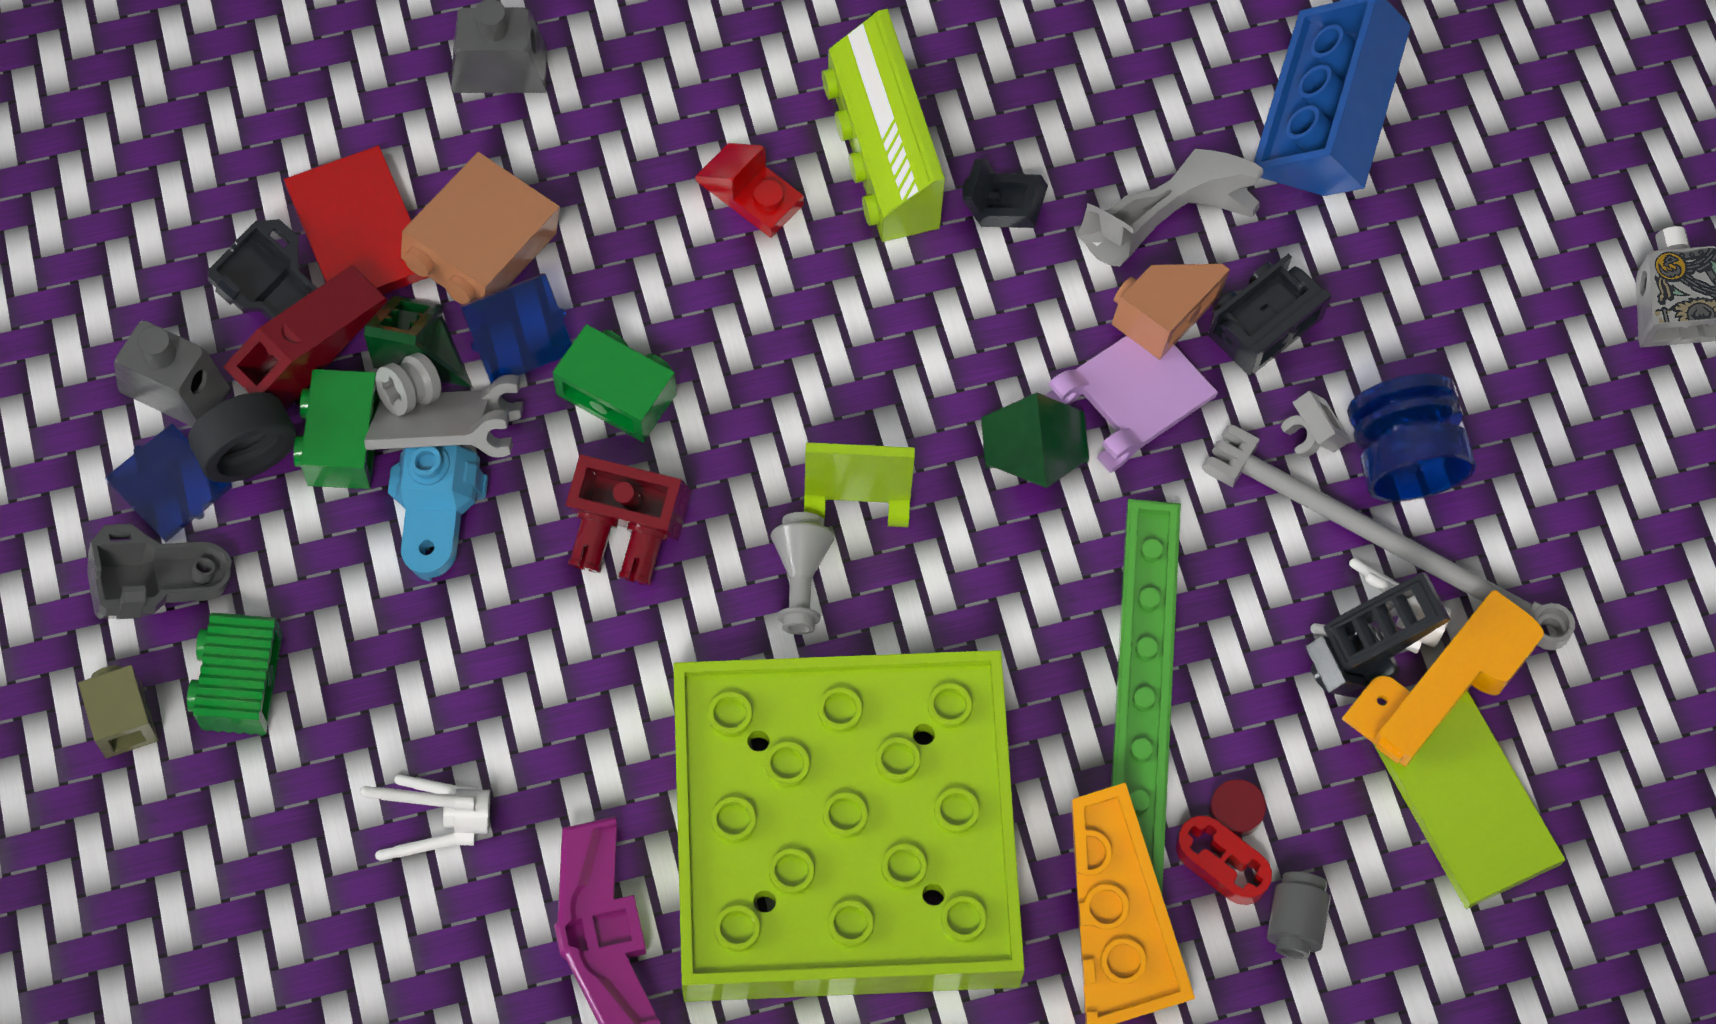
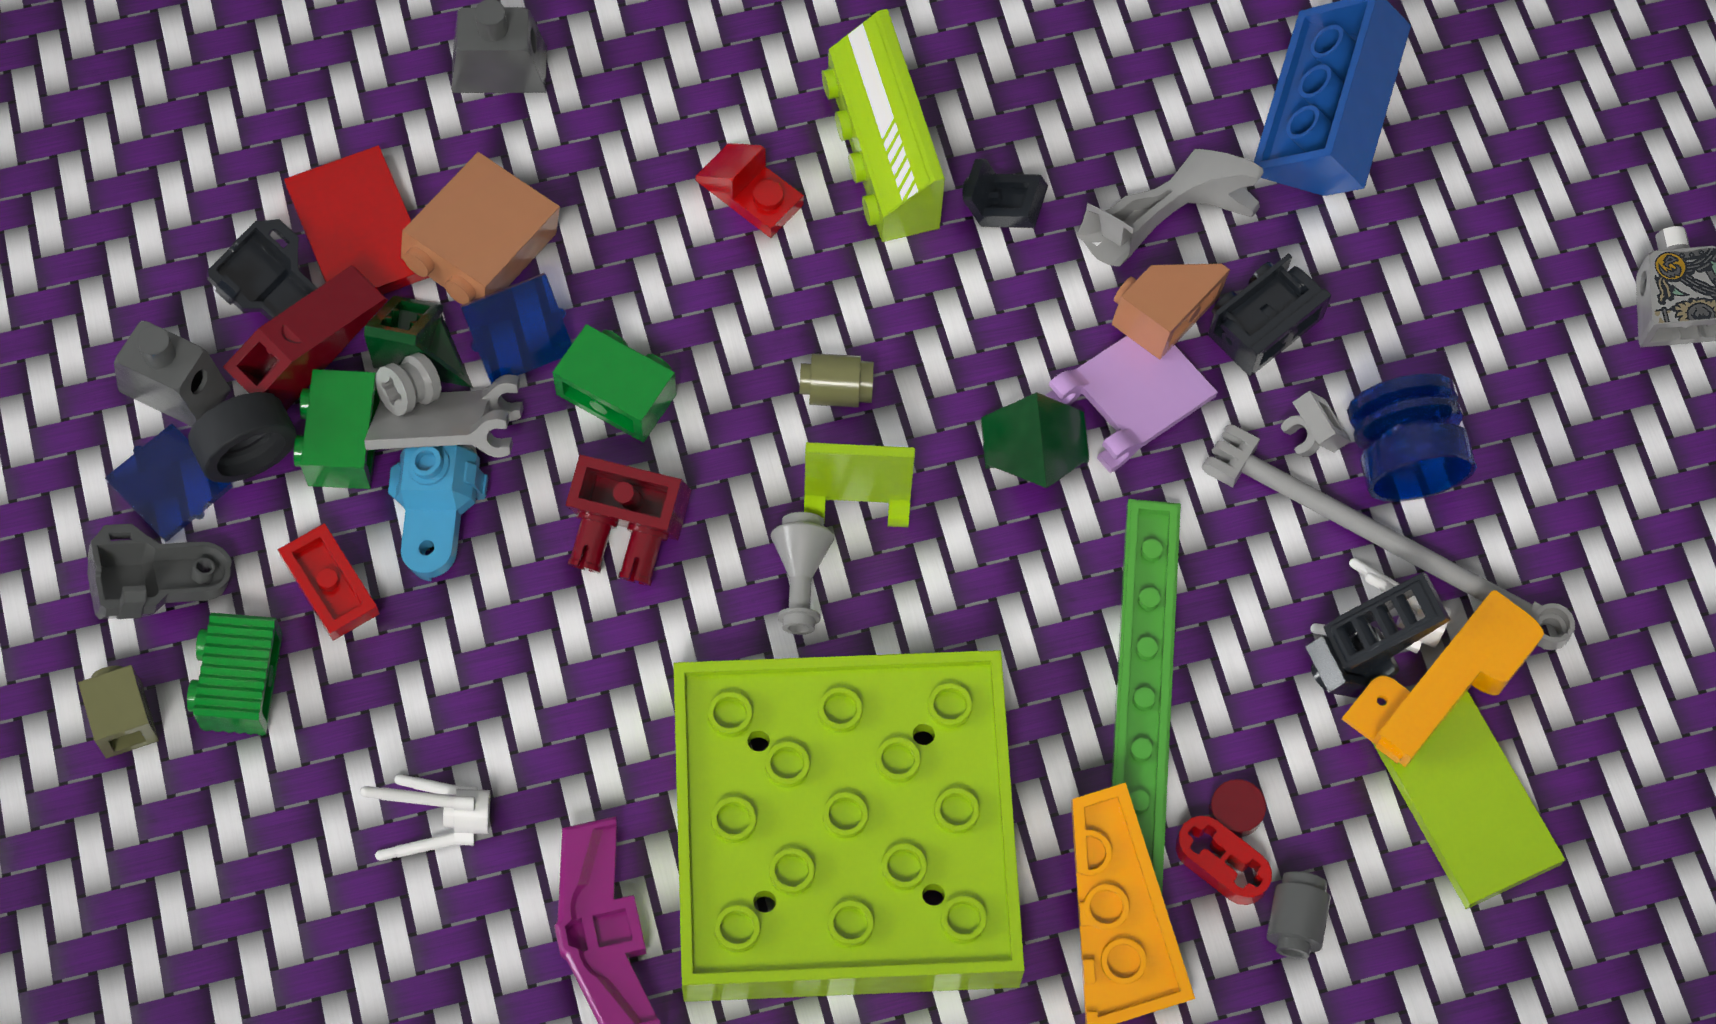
none -> red plate [277,523,380,641]
none -> olive brick [799,353,874,407]

